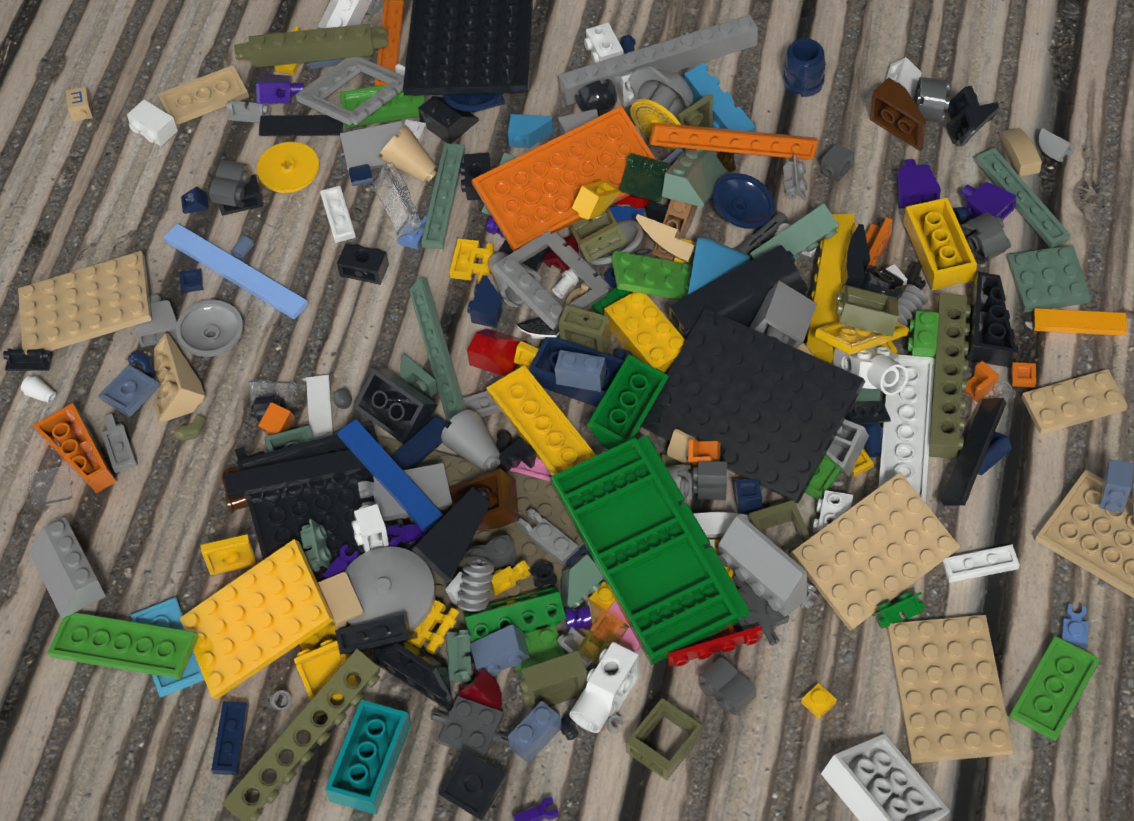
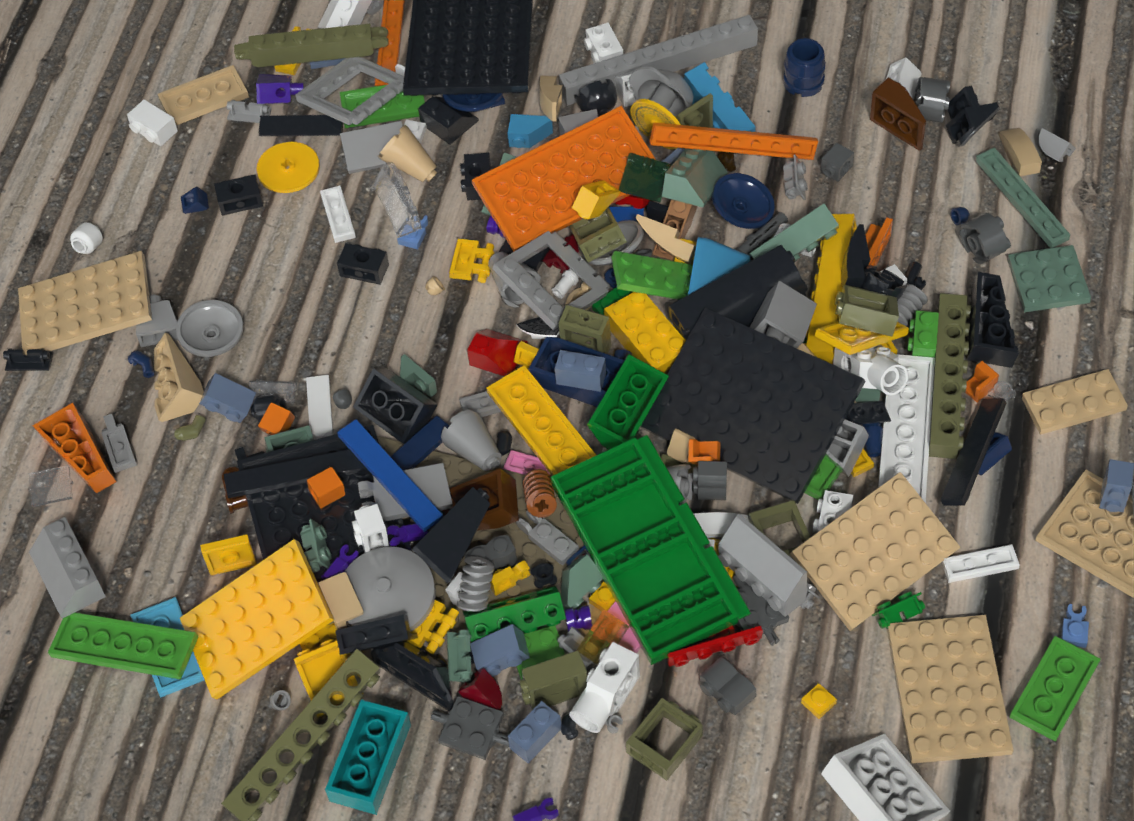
white cone [21,375,56,404] -> none
tan brick [66,87,93,122] -> none
sand blue plate [98,365,160,417] -> none
light blue tile [163,223,308,320] -> none
dark blue tile [180,269,204,293] -> none
dark grey brick [209,160,251,206] -> none
dark blue plate [211,701,249,775] -> none
sand blue hinge [231,236,254,260] -> none
dark blue slope [349,164,373,186] -> none
sand green tile [409,277,466,426] -> none
sand green plate [421,143,465,250] -> none
black hinge [438,750,508,820] -> none
dark blue slope [467,275,503,328] -> none
black bracket [498,439,536,472] -> none
dark blue pin [620,35,636,54] -> none
dark blue panel [735,478,762,515] -> none
dark purple torso [897,159,941,209] -> none
yellow brick [904,197,977,291] -> none
dark purple torso [961,182,1017,221] -> none
orange plate [1011,362,1036,387] -> none
light orange tile [1034,308,1127,336] -> none
none -> white head [70,222,103,254]
none -> sand blue brick [199,373,256,423]
none -> orange panel [307,467,345,509]
none -> tan hinge [425,276,445,295]
none -> dark orange piece [523,469,557,518]
none -> tan slope [539,75,562,122]

